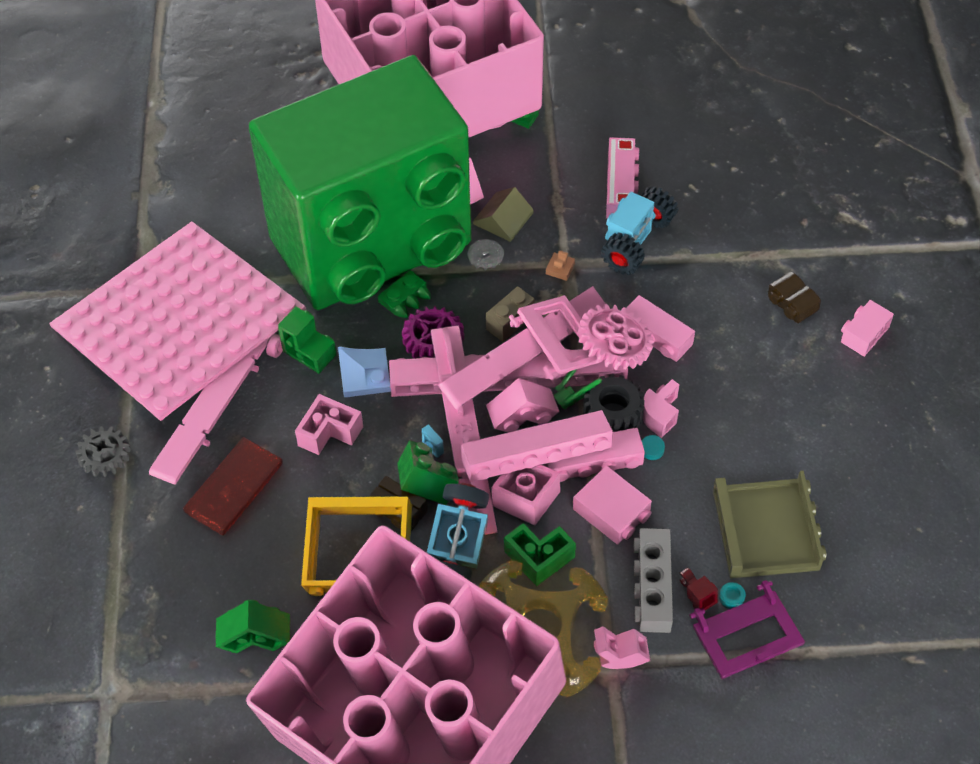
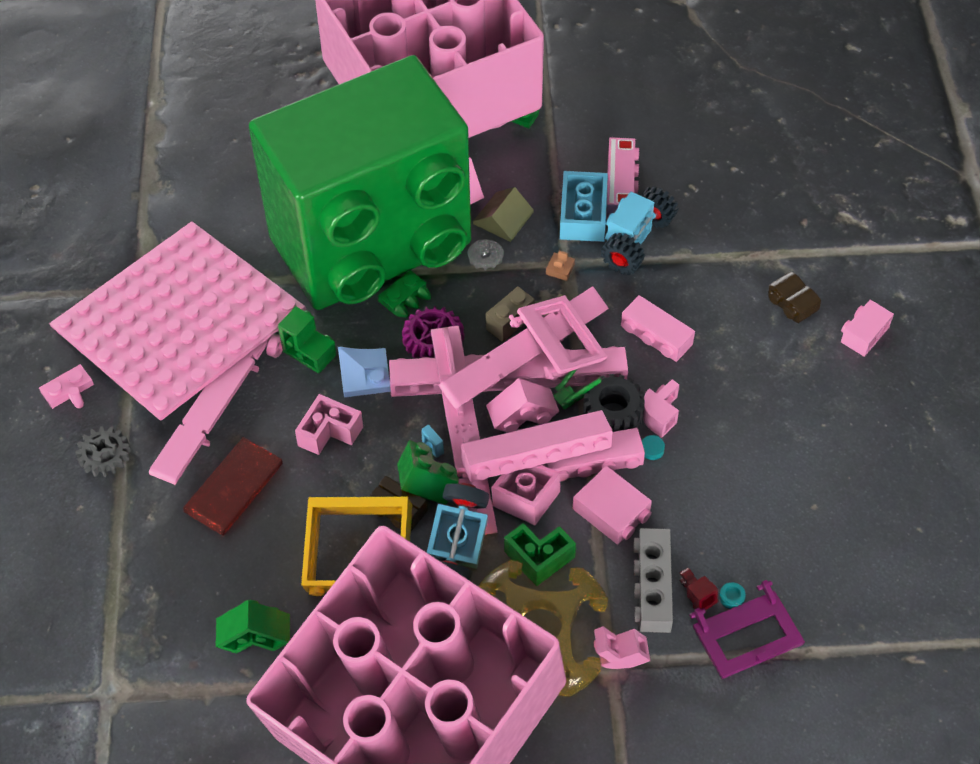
bright pink gear [577,304,654,370] -> none
olive panel [713,471,826,579] -> none
none -> bright pink plate [39,364,94,409]
none -> medium azure brick [560,171,608,242]

